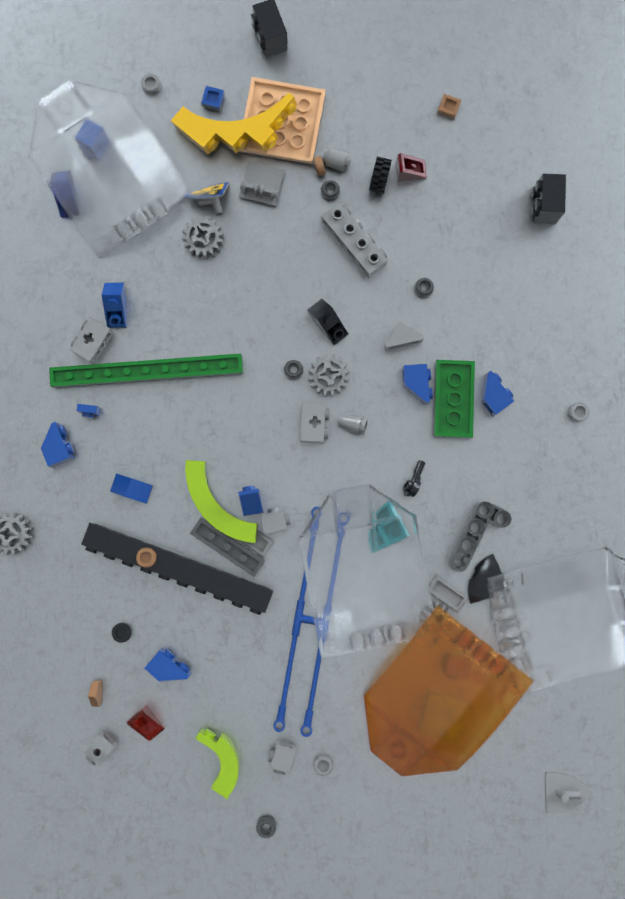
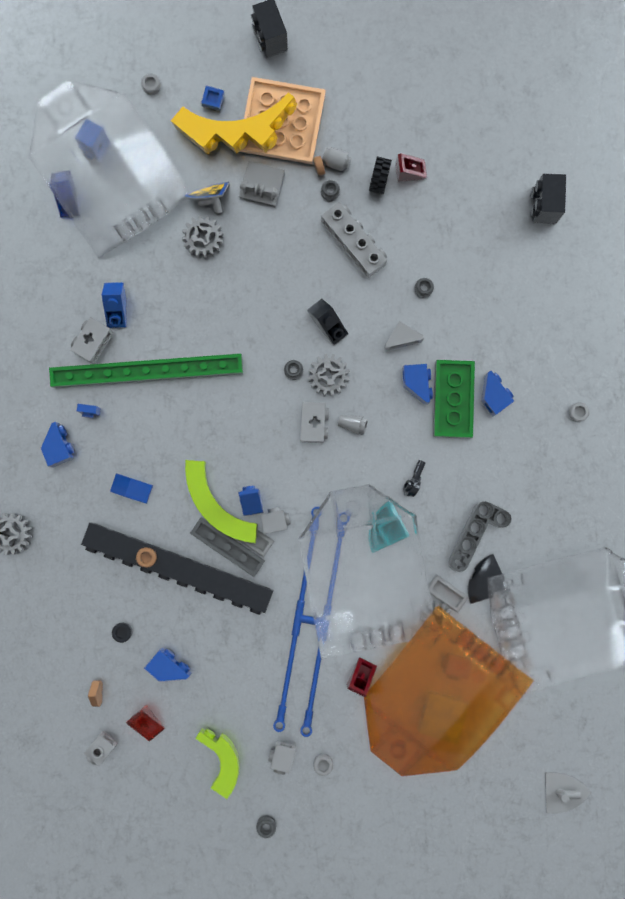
medium nougat tile [437,94,461,119] -> none
none -> dark red slope [346,657,377,698]

